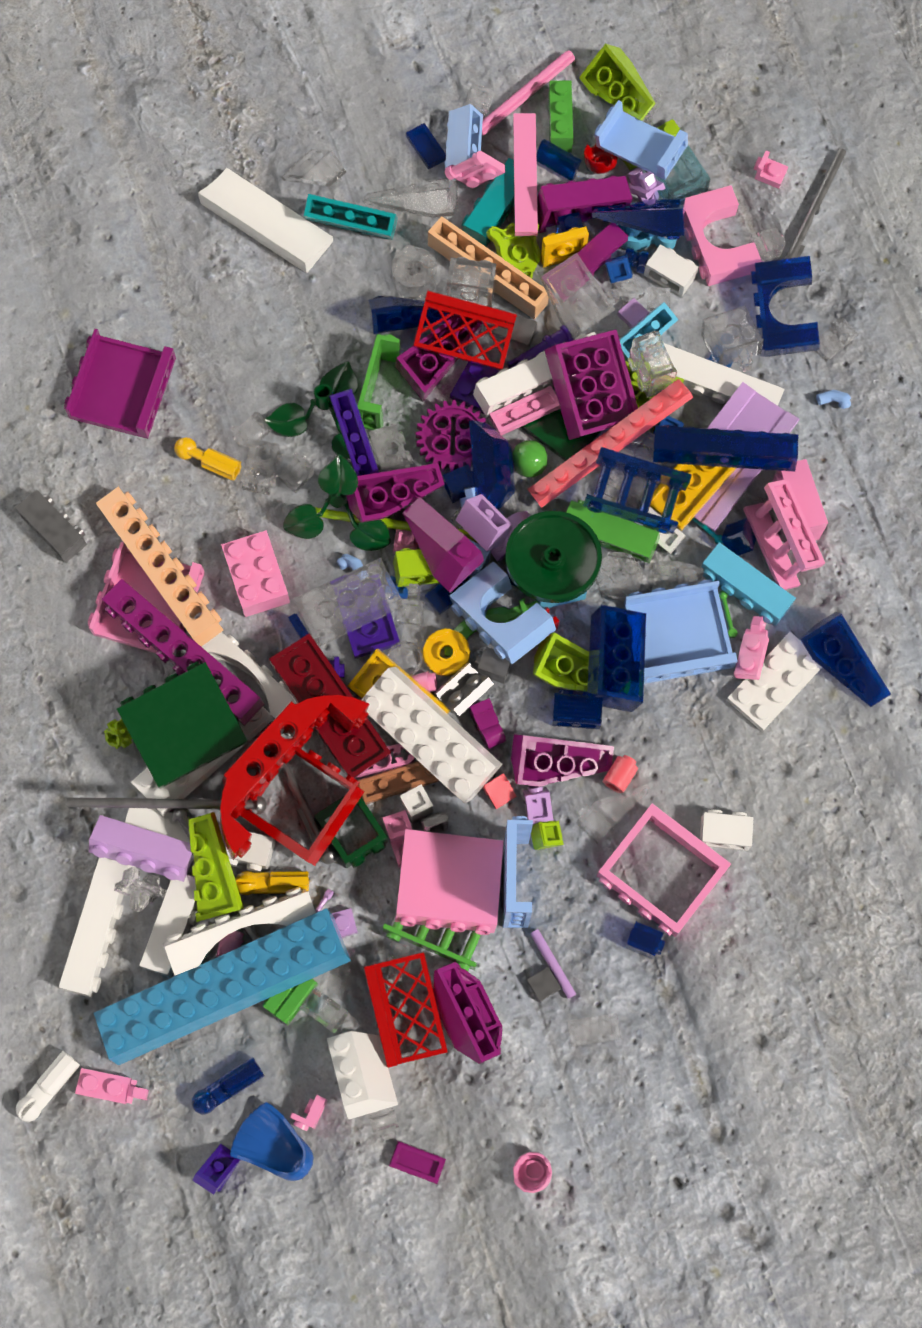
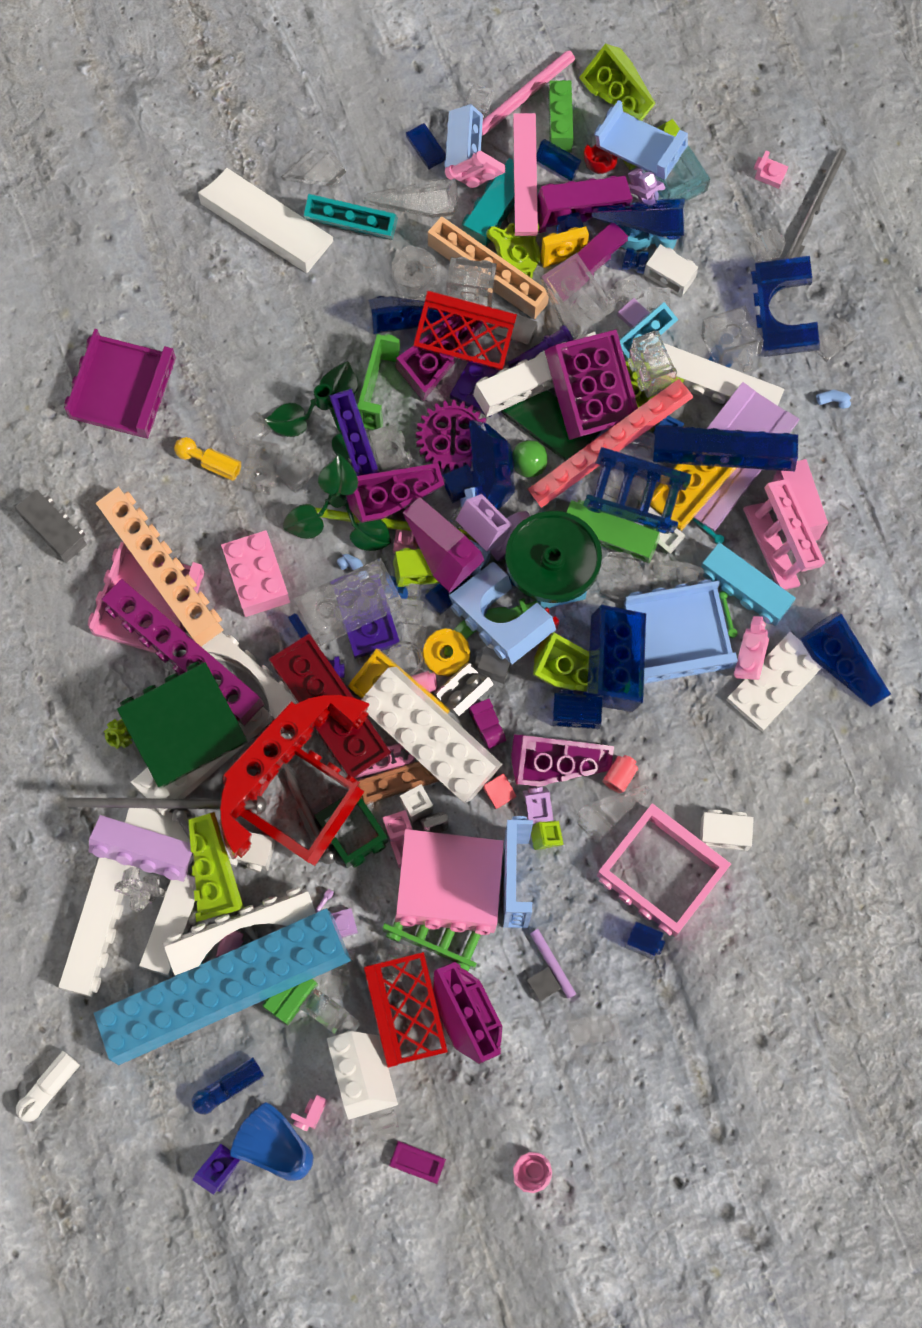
bright pink hinge [75,1068,149,1104] -> none
yellow piece [235,871,309,895] -> none
bright pink plate [489,386,560,436] -> none
blue tile [605,255,633,283] -> none
bright pink arch [677,185,762,286] -> none
clear blue panel [721,518,756,556] -> none

